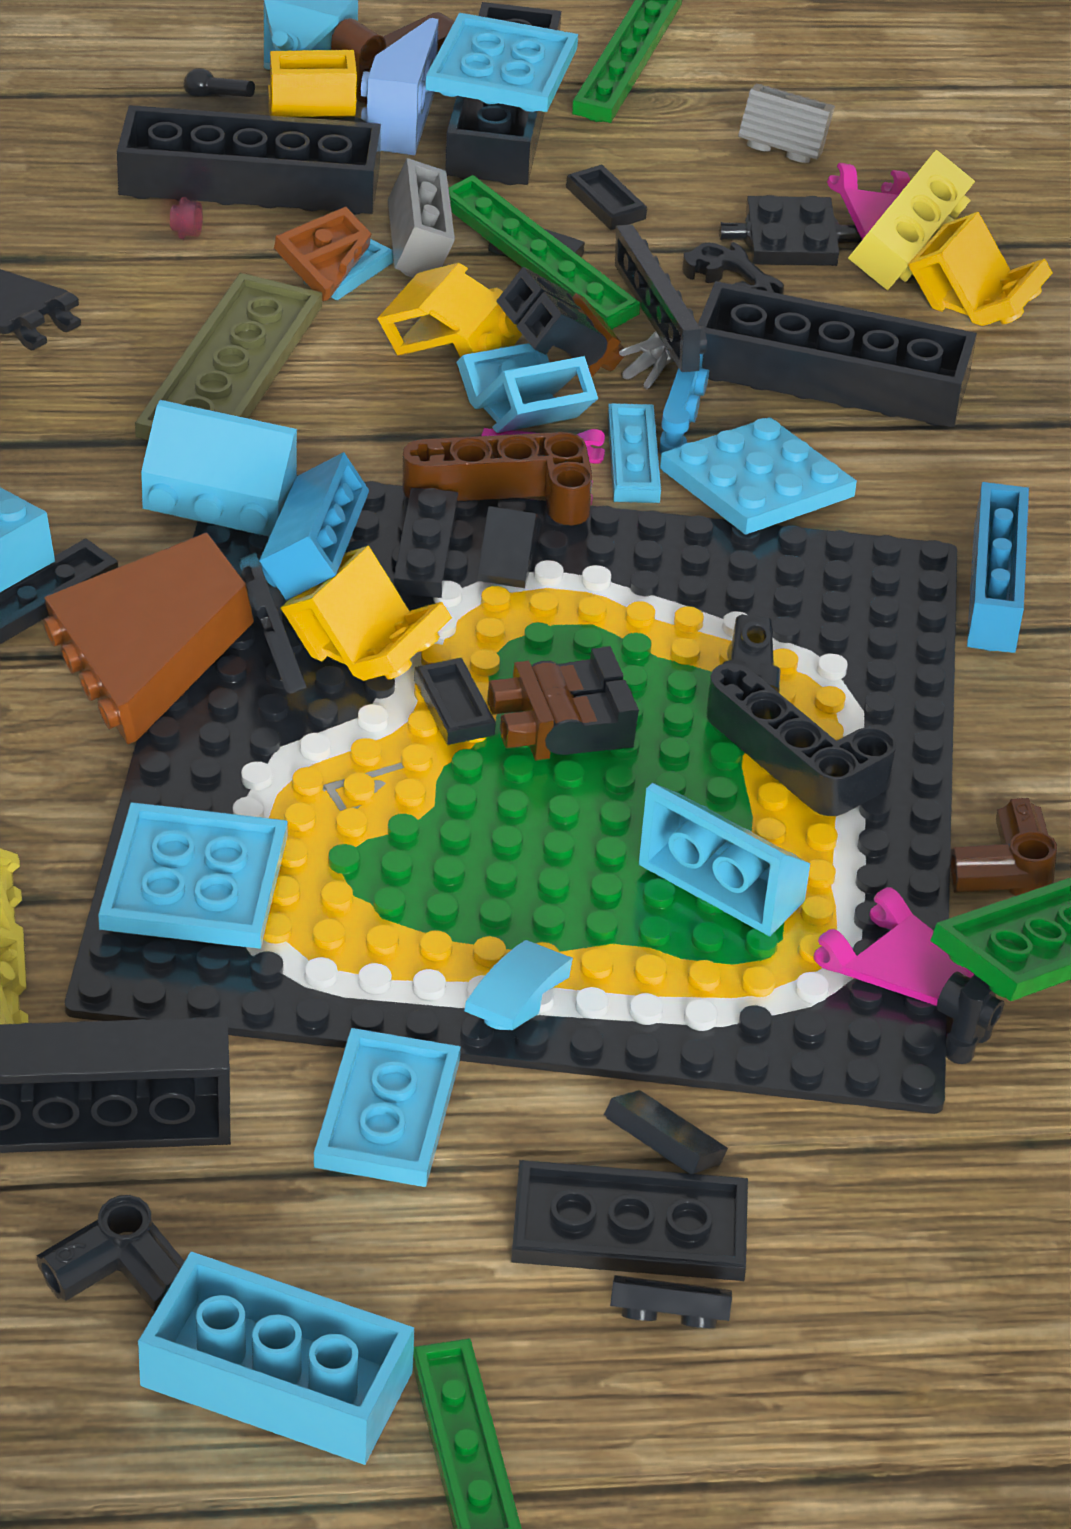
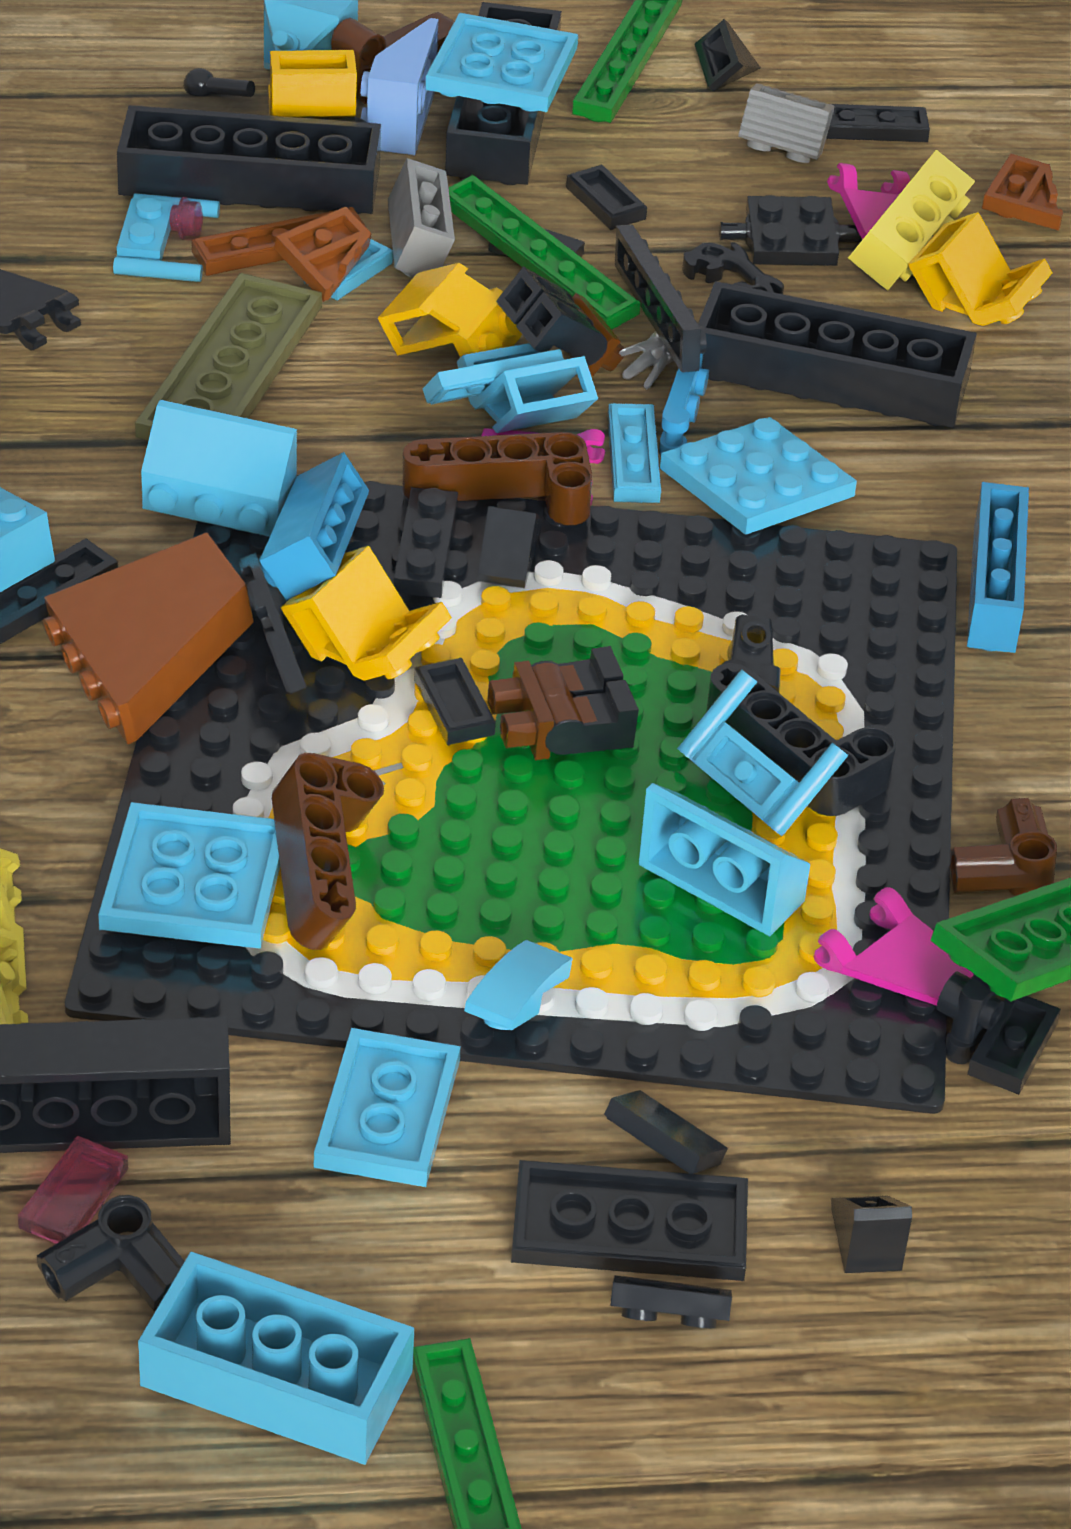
none -> clear pink tile [18,1136,128,1244]
none -> medium azure plate [113,193,220,282]
none -> dark orange tile [192,207,367,276]
none -> reddish brown beam [271,753,384,950]
none -> medium azure tile [423,349,564,405]
none -> medium azure plate [677,669,848,836]
none -> black slope [694,19,761,91]
none -> black tile [826,104,930,142]
none -> black slope [831,1195,912,1273]
none -> black plate [967,996,1061,1095]
none -> dark orange wing [982,154,1063,231]

